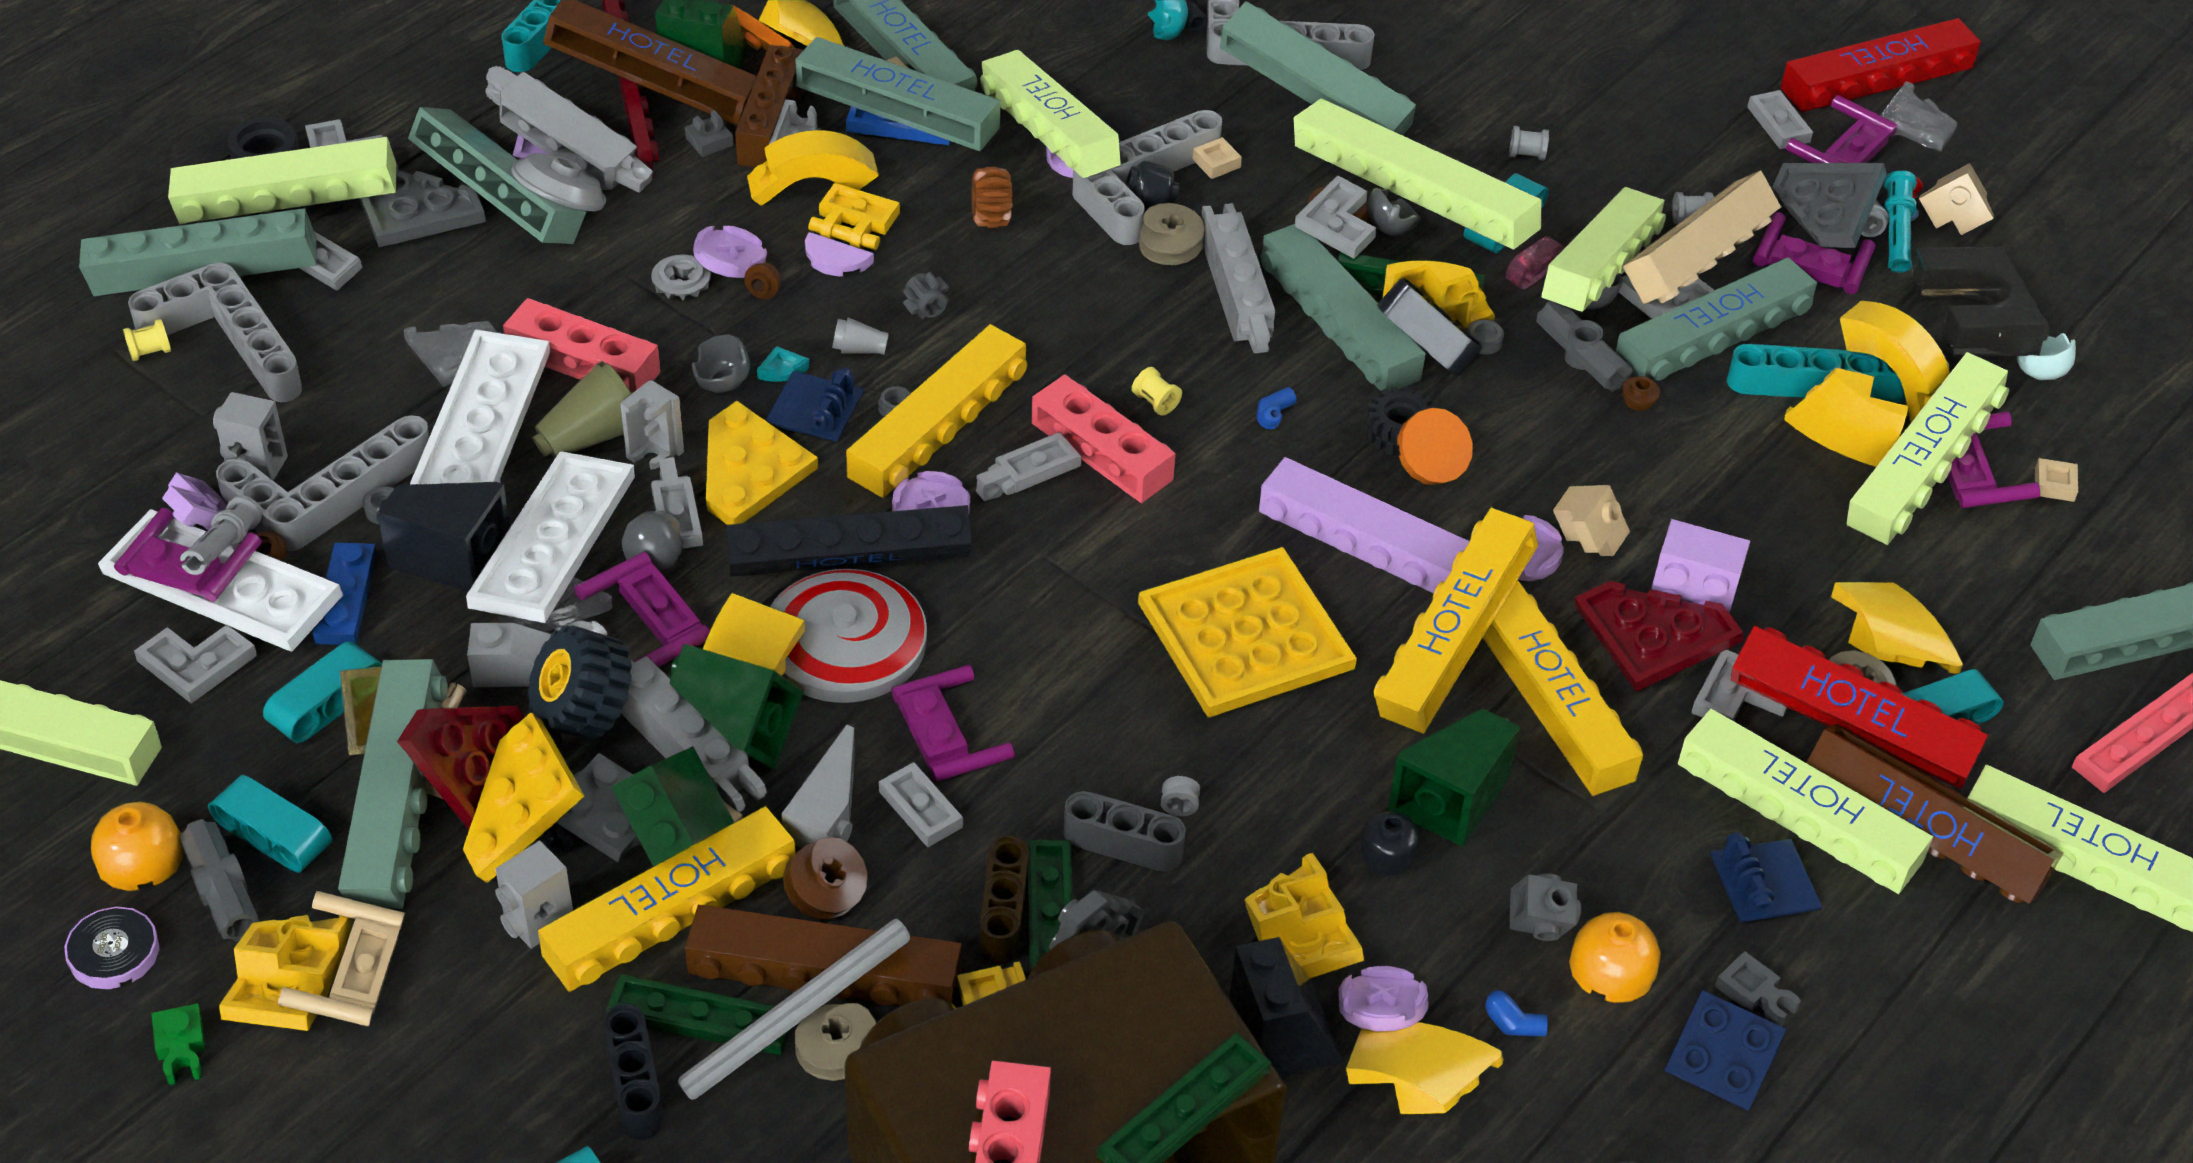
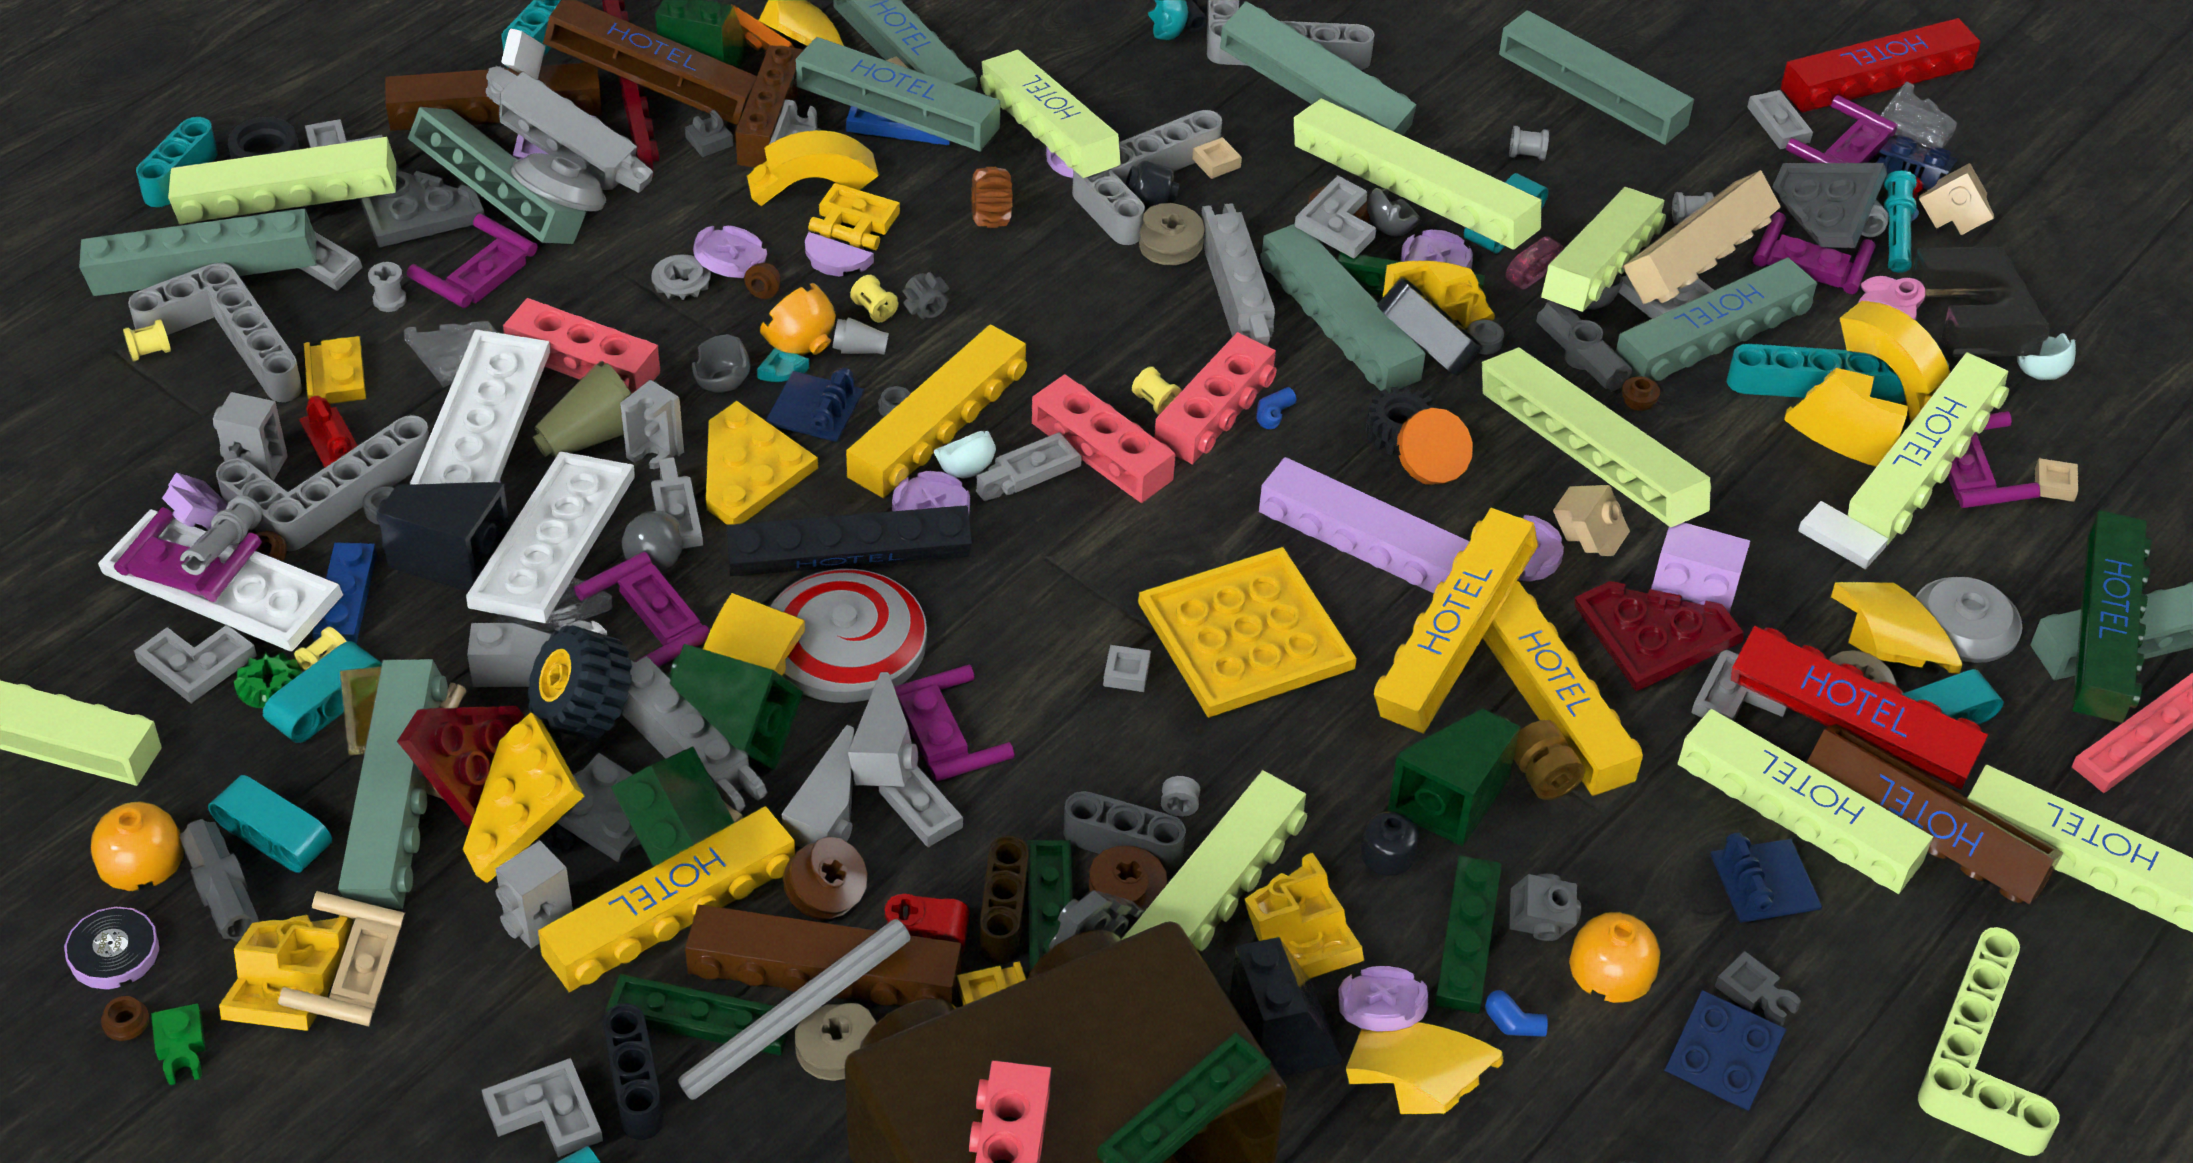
none -> reddish brown plate [101,996,149,1041]
none -> teal beam [136,117,218,207]
none -> green gear [234,652,302,709]
none -> light yellow bush [294,627,347,671]
none -> red hinge [299,396,358,468]
none -> yellow plate [304,336,366,404]
none -> light grey bush [368,262,407,312]
none -> reddish brown brick [385,62,602,131]
none -> magenta plate [407,214,538,308]
none -> light grey plate [482,1058,603,1157]
none -> white tile [501,29,546,79]
none -> light orange cylinder [760,283,836,356]
none -> light grey slope [848,672,918,787]
none -> light yellow bush [850,275,899,323]
none -> red piece [885,894,970,954]
none -> light aqua hair [934,431,996,478]
none -> reddish brown piece [1088,846,1167,911]
none -> light grey plate [1103,645,1151,692]
none -> yellowish green brick [1121,770,1307,951]
none -> coral brick [1155,332,1277,465]
none -> lavender tile [1401,229,1473,269]
none -> dark green plate [1435,855,1502,1014]
none -> yellowish green brick [1482,347,1711,527]
none -> sand green brick [1499,10,1694,145]
none -> pearl gold wheel [1513,720,1585,800]
none -> white tile [1798,501,1888,569]
none -> bright pink plate [1858,276,1925,320]
none -> dark blue hinge [1877,136,1957,190]
none -> light grey piece [1915,577,2022,663]
none -> yellowish green beam [1918,927,2060,1156]
none -> dark green brick [2072,510,2152,723]

